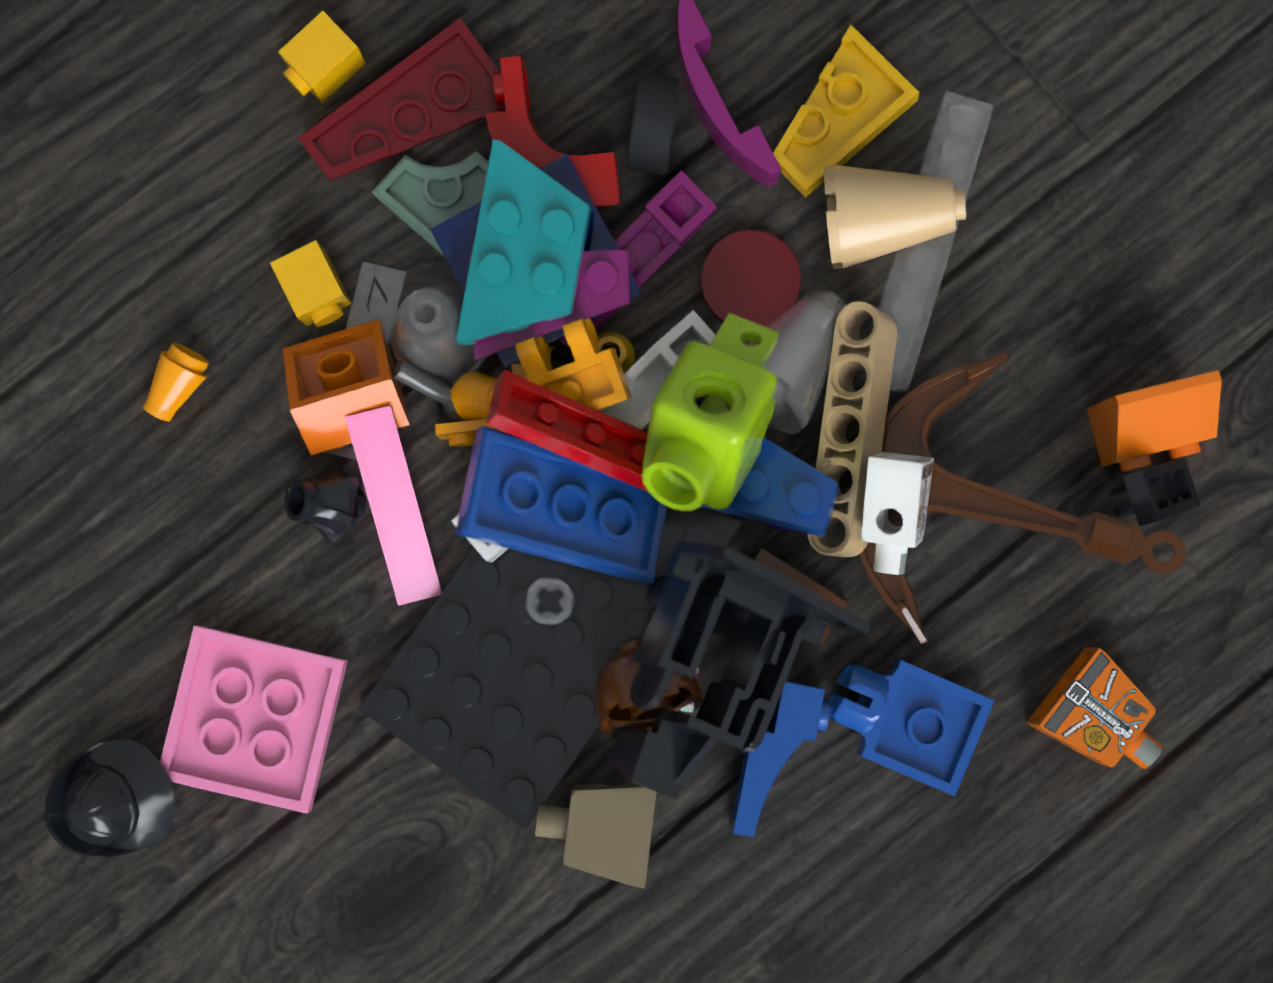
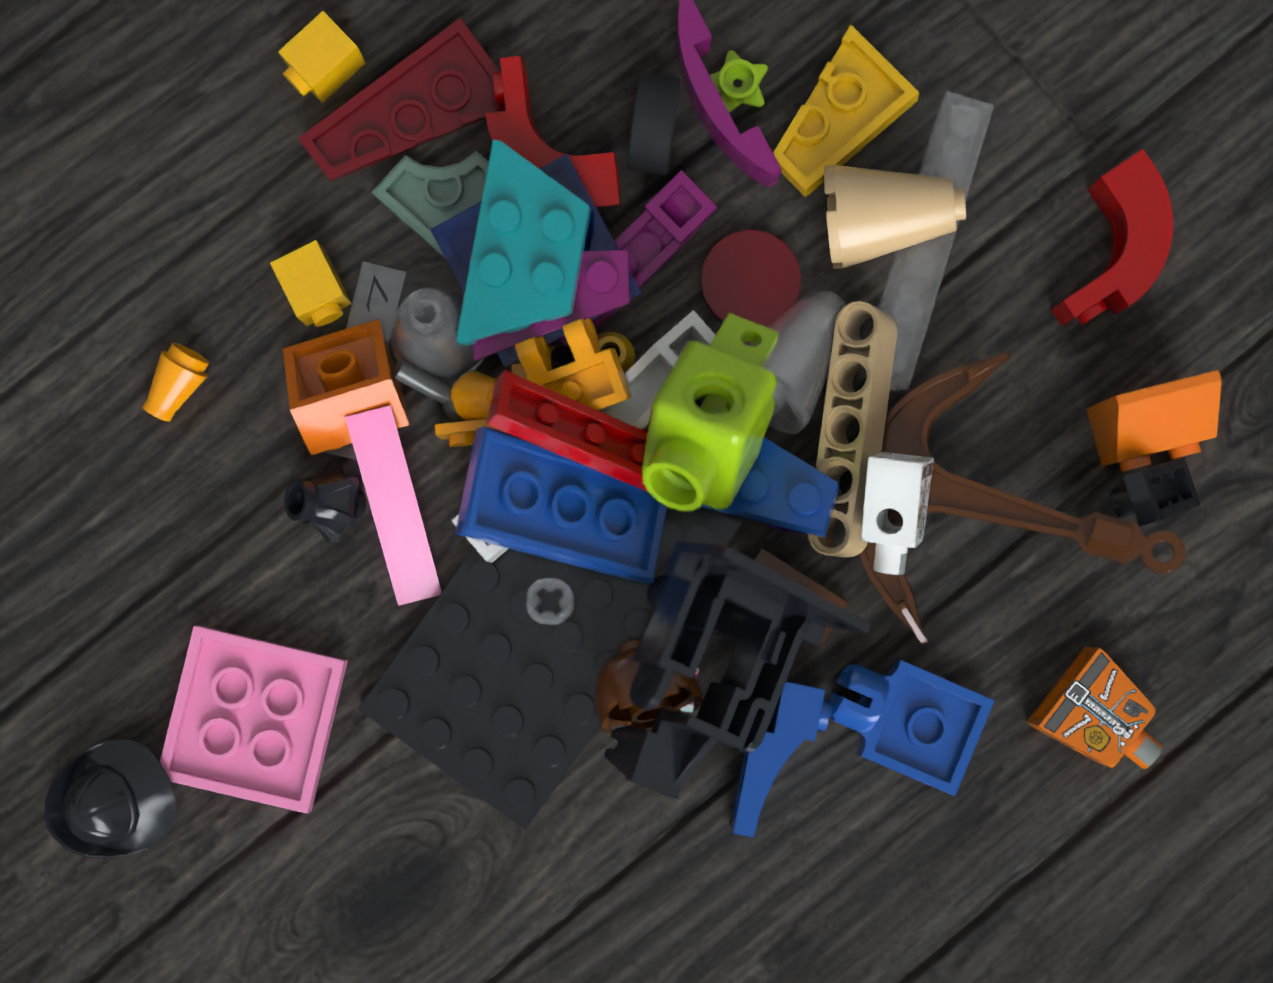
dark tan torso [535,782,656,888] -> none
none -> lime plate [710,51,768,113]
none -> red arch [1051,149,1173,326]

